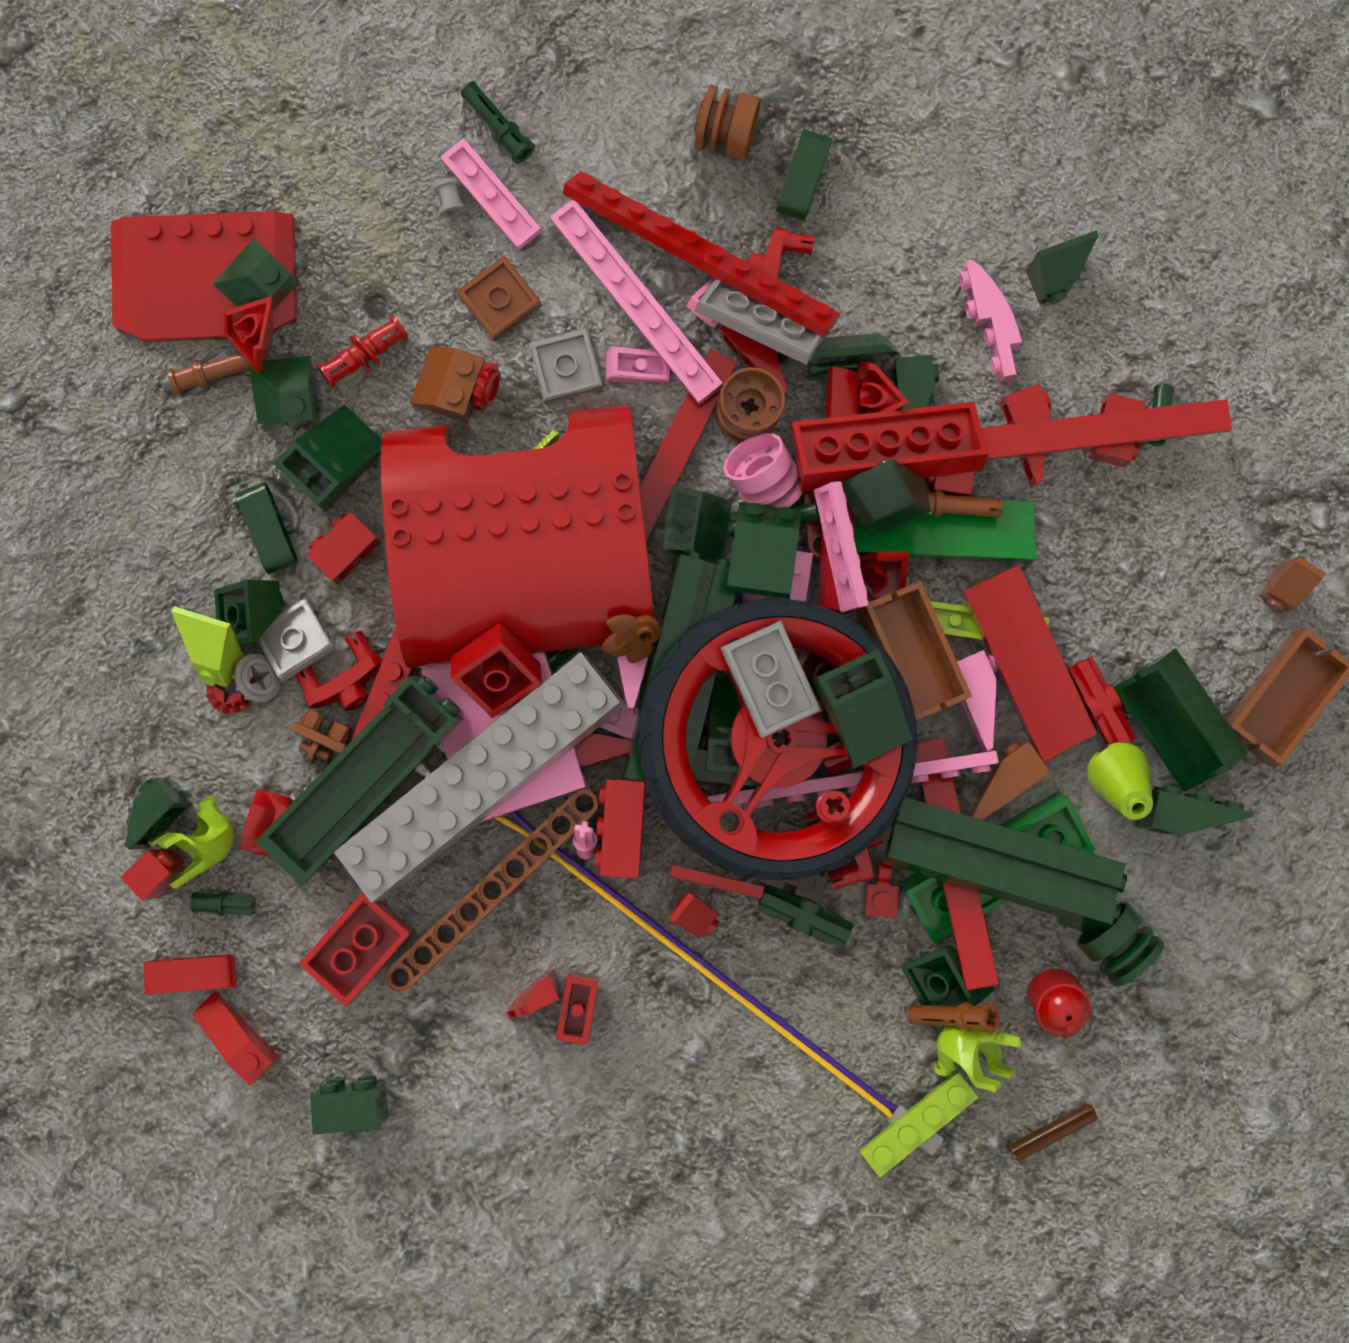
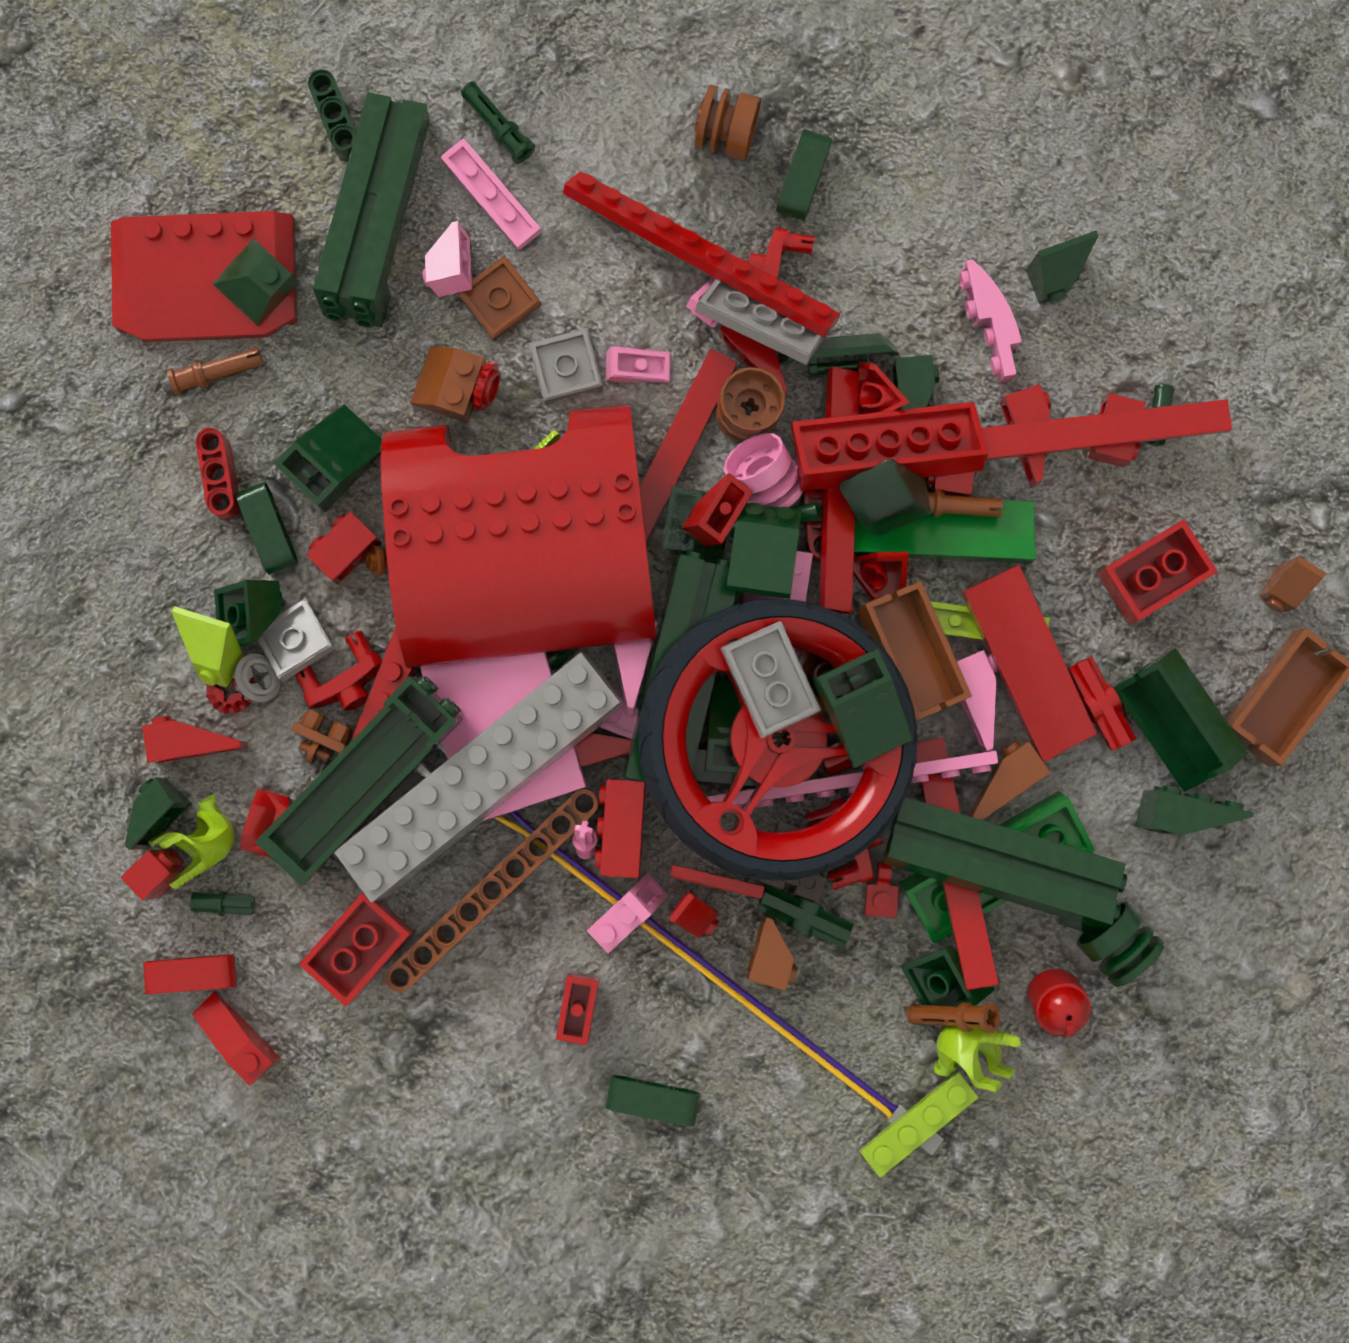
red slope [224,296,273,373] -> none
dark green slope [249,356,319,424] -> none
dark green brick [310,1075,388,1135] -> none
red piece [317,315,408,389] -> none
light grey bush [433,178,466,218] -> none
red brick [451,622,542,718] -> none
red slope [506,970,562,1020] -> none
bright pink plate [550,199,723,405] -> none
dark orange plate [601,614,661,663] -> none
bright pink plate [814,481,869,612] -> none
red bush [815,791,850,822] -> none
reddish brown axle [1009,1104,1098,1161] -> none
lime cone [1087,742,1153,820] -> none
none -> red slope [142,716,248,764]
none -> red beam [196,428,240,520]
none -> dark green beam [308,69,356,161]
none -> dark green brick [313,92,430,328]
none -> dark orange plate [365,545,388,577]
none -> bright pink slope [422,221,472,297]
none -> bright pink bracket [587,873,669,953]
none -> dark green beam [605,1075,701,1126]
none -> red slope [682,473,753,546]
none -> dark orange slope [746,914,798,991]
none -> red brick [1096,519,1218,625]

